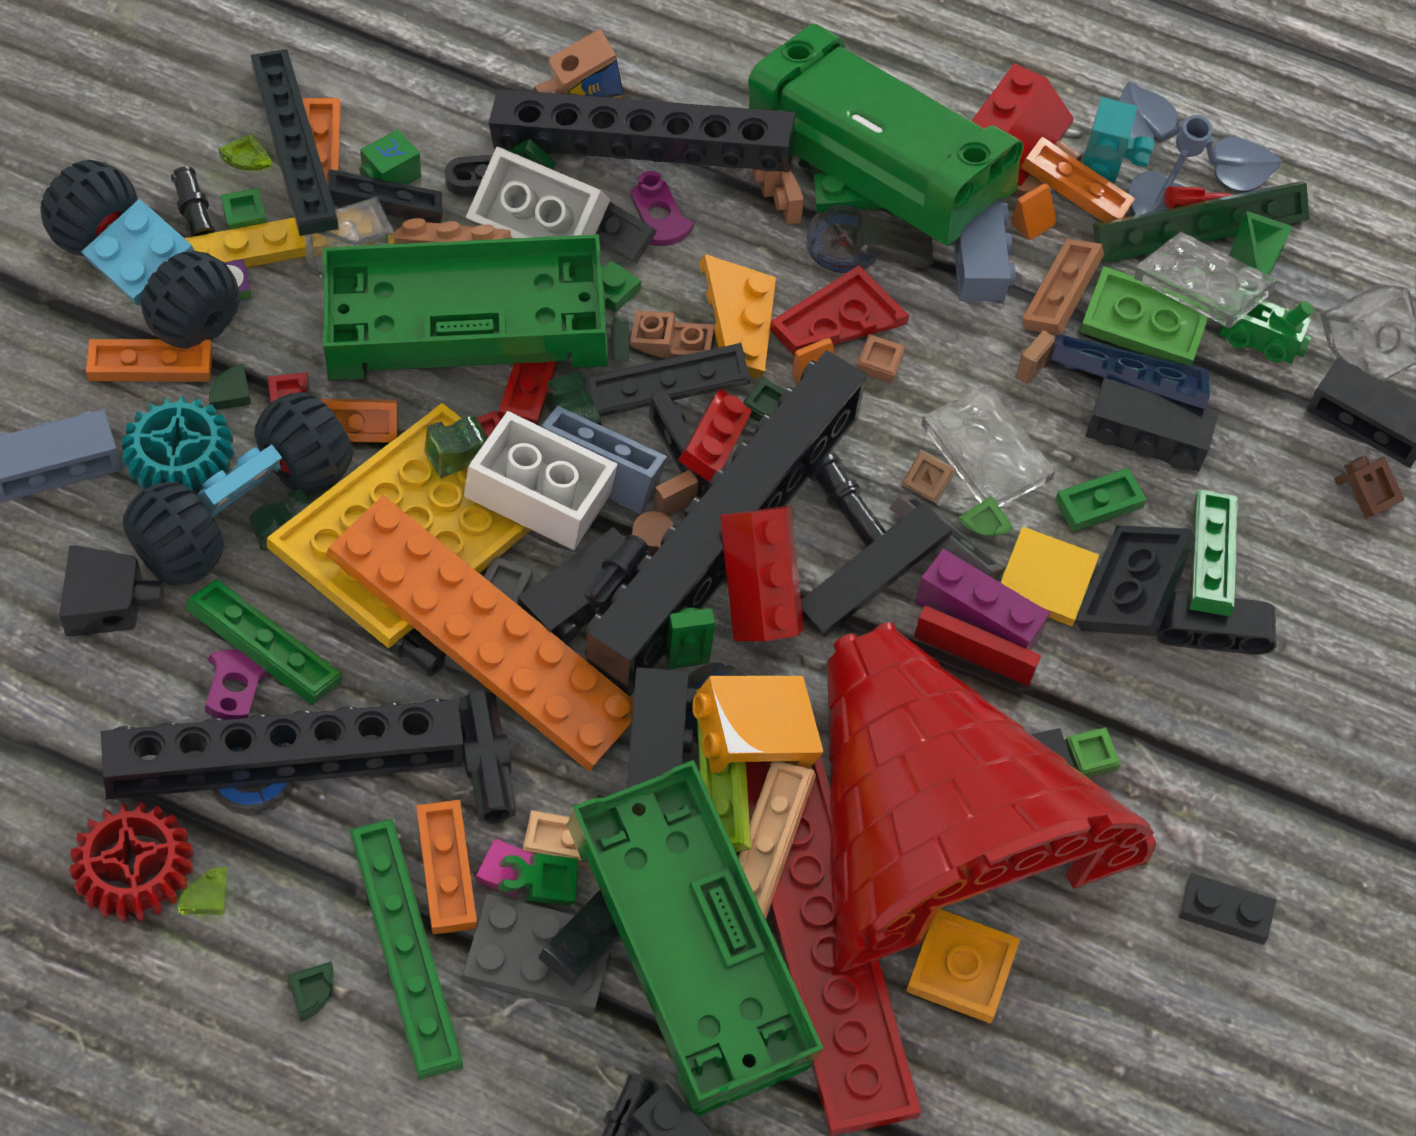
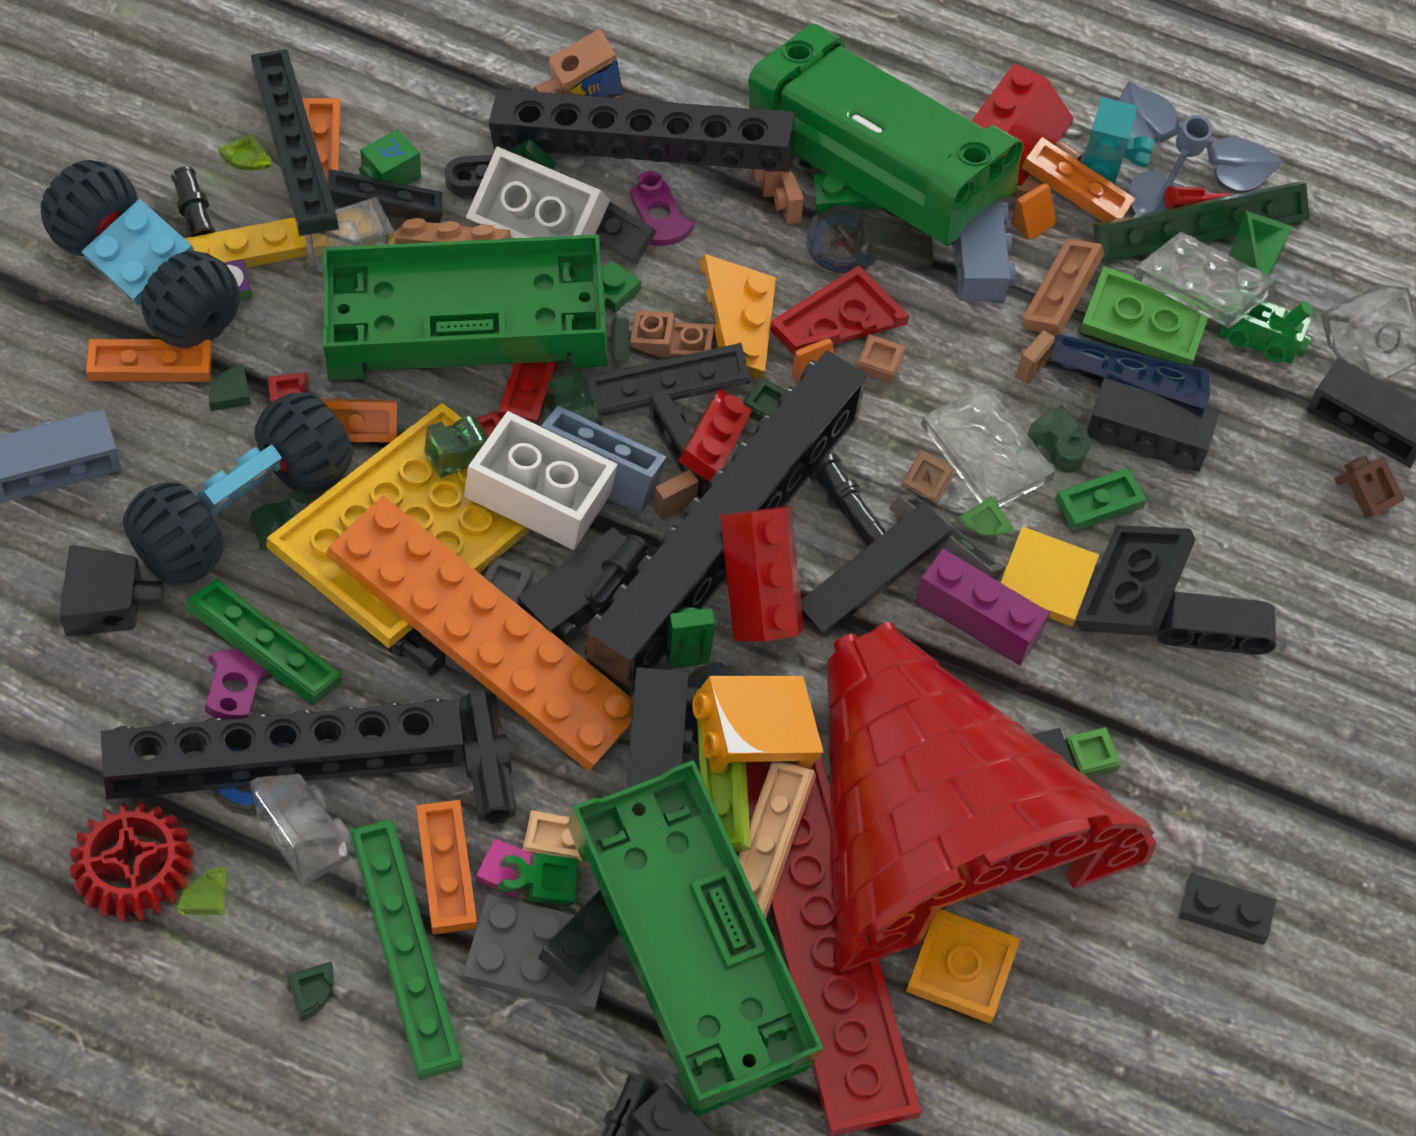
teal gear [121,395,234,492] -> none
green plate [220,188,267,230] -> none
nougat tile [632,511,674,554] -> none
red tile [914,606,1042,687] -> none
tile [1189,489,1237,617] -> none
none -> clear slope [250,774,351,887]
none -> clear green leg [1025,404,1091,473]

